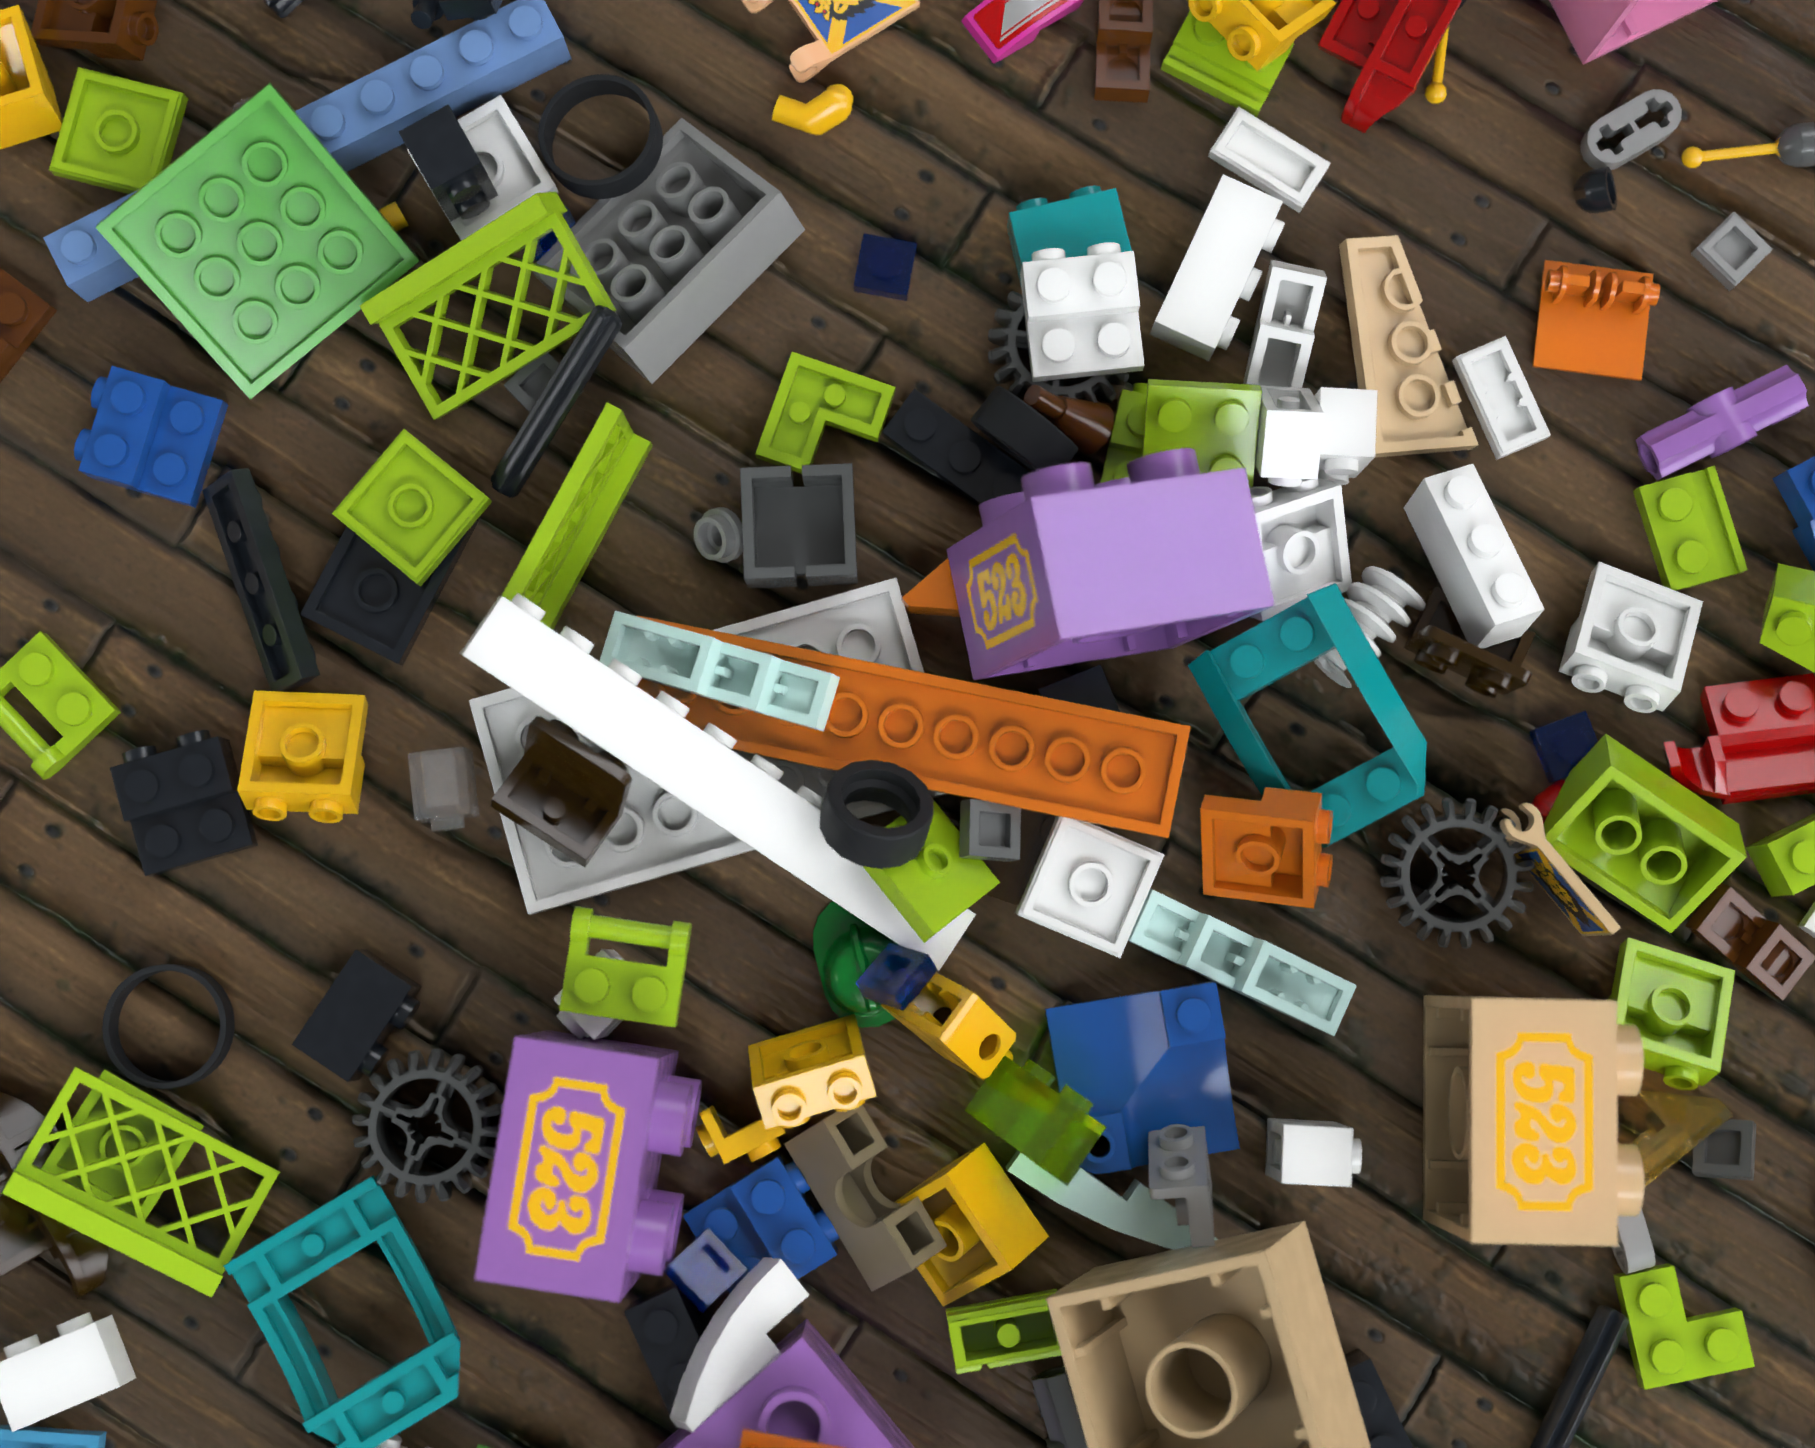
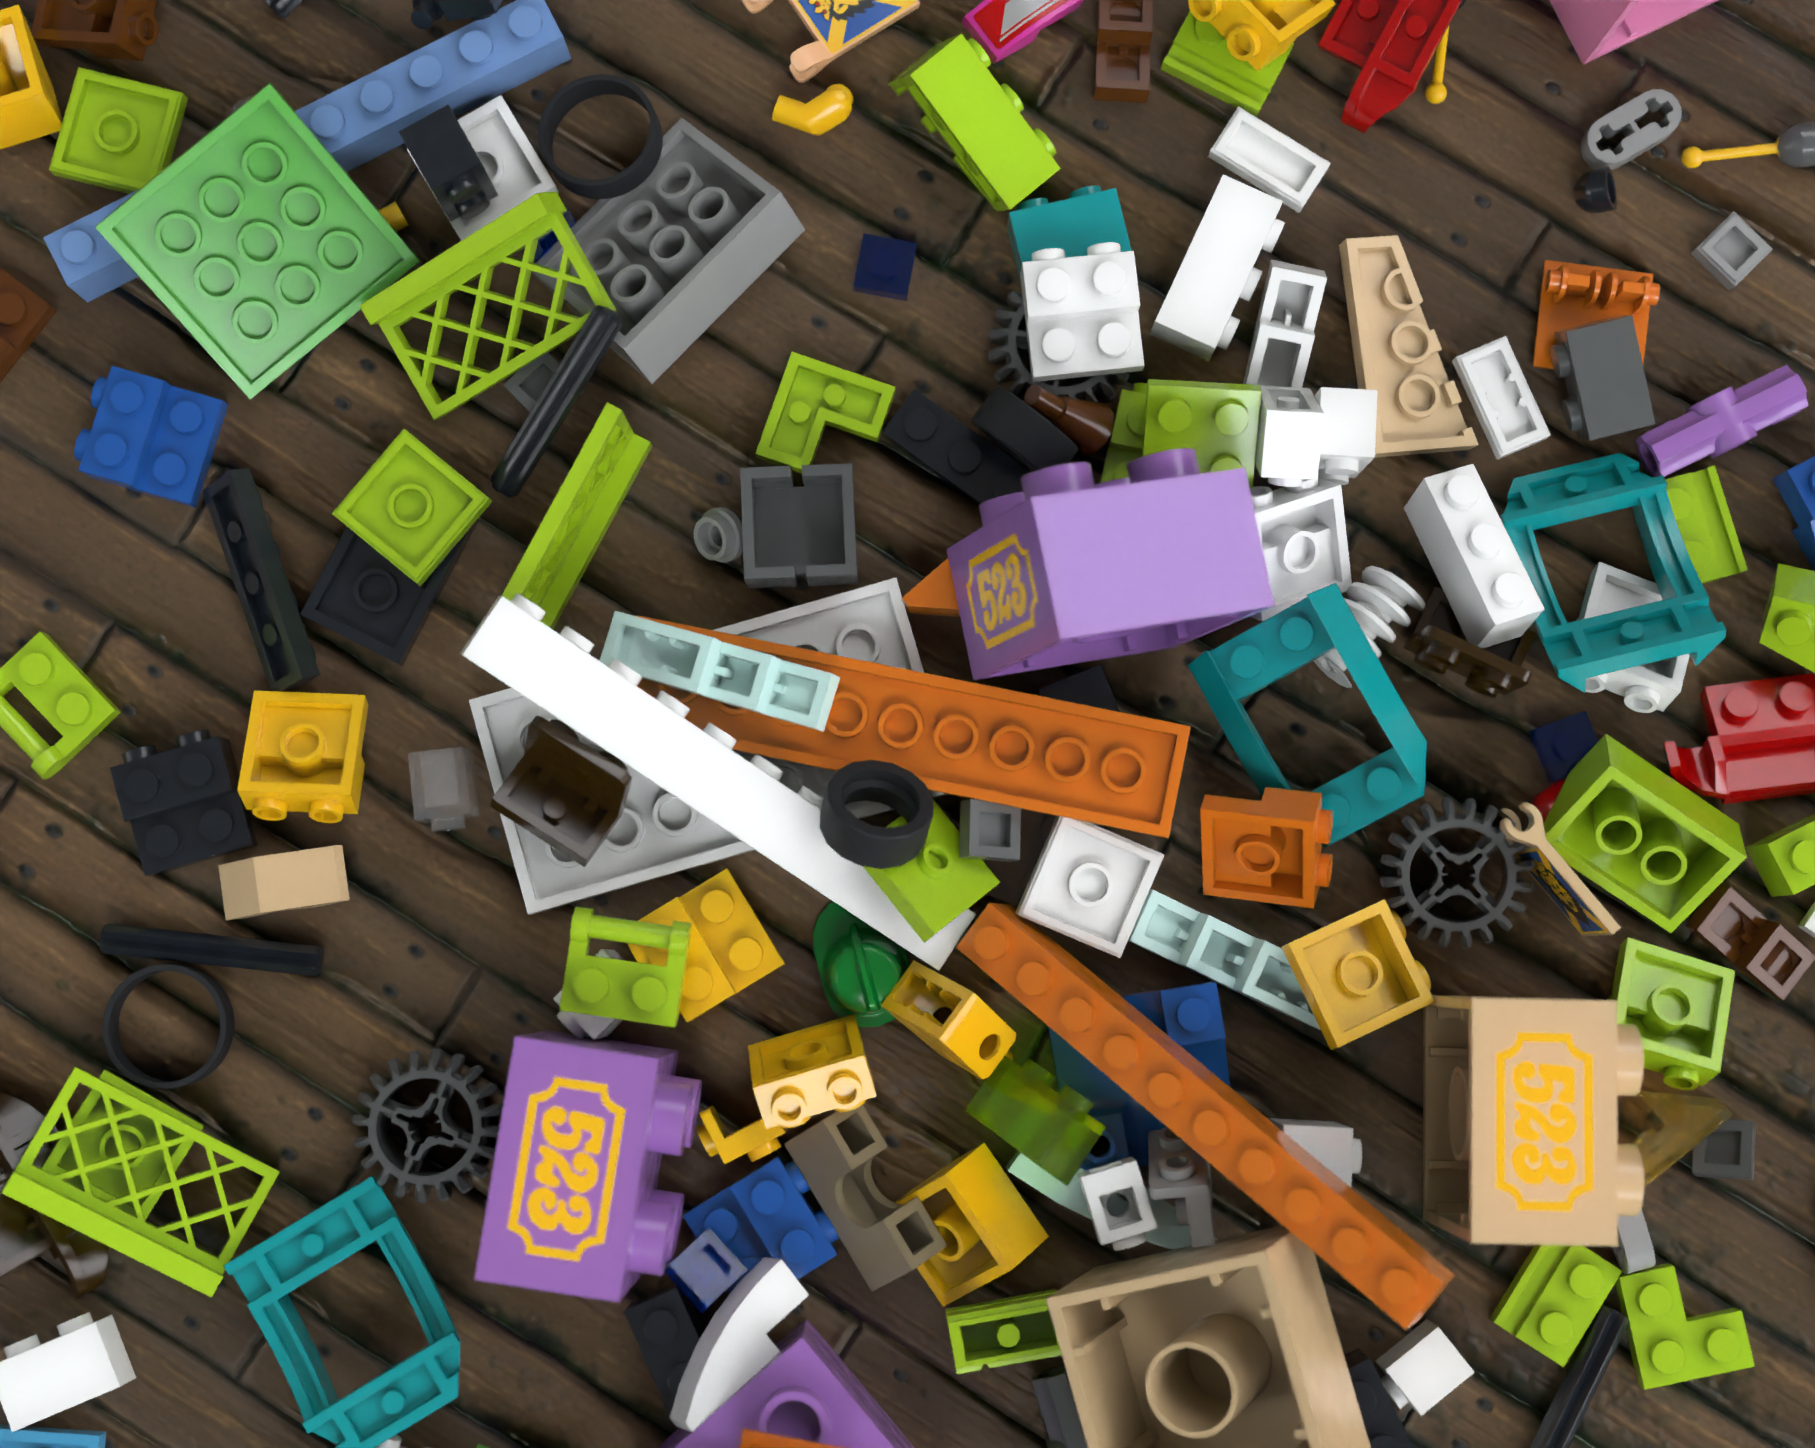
black brick [292,949,422,1082] -> none
clear blue plate [855,943,938,1011] -> none
none -> black axle [100,924,324,976]
none -> tan slope [218,845,350,920]
none -> yellow plate [627,868,785,1023]
none -> lime wedge [888,33,1061,212]
none -> orange brick [956,903,1455,1330]
none -> white brick [1077,1157,1157,1251]
none -> yellow plate [1282,899,1435,1050]
none -> white brick [1375,1319,1475,1416]
none -> lime plate [1489,1245,1622,1367]
none -> teal wedge [1501,452,1726,693]
none -> dark grey brick [1550,315,1656,441]

